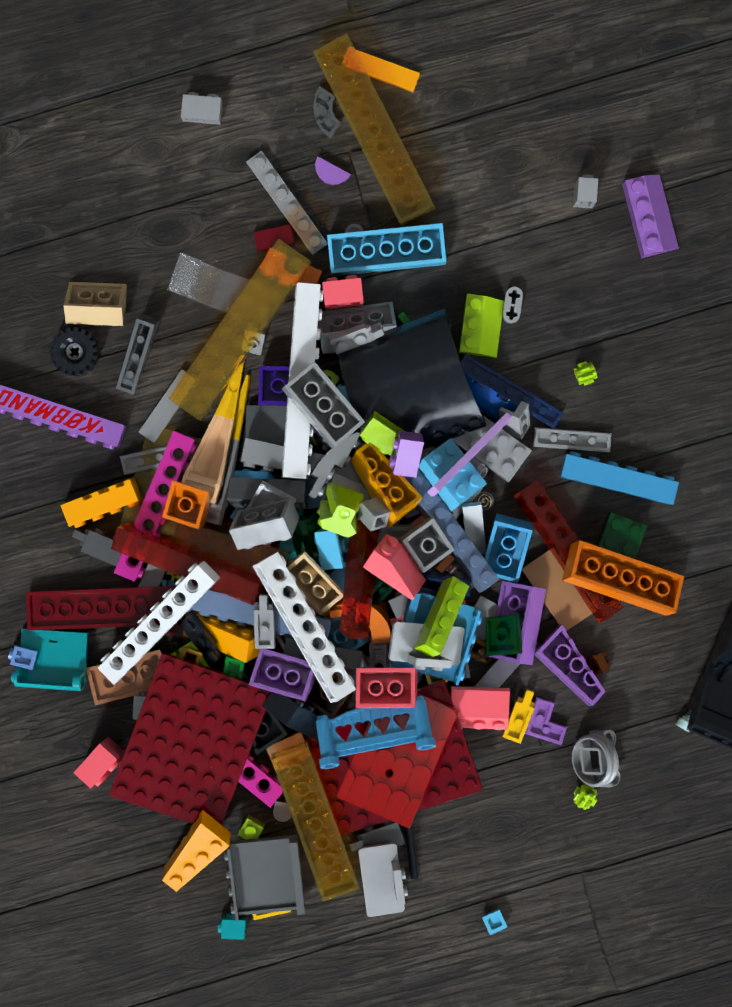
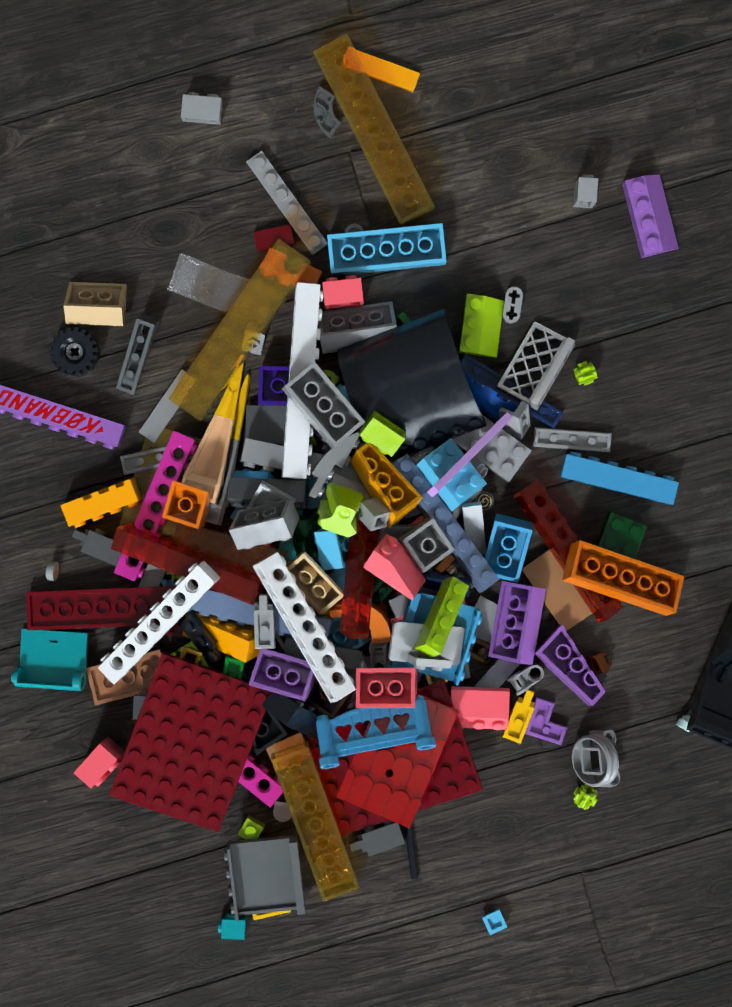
medium blue bracket [8,645,38,670] -> none
light orange wedge [162,810,231,892] -> none
medium lavender tile [315,156,351,185] -> none
light grey hinge [329,322,384,354] -> none
light grey bracket [358,842,408,917] -> none
brick [389,431,424,478] -> none
dark green tile [486,614,522,656] -> none
none -> light grey tile [46,561,59,581]
none -> light grey fence [497,321,575,411]
none -> light grey piece [506,663,544,696]

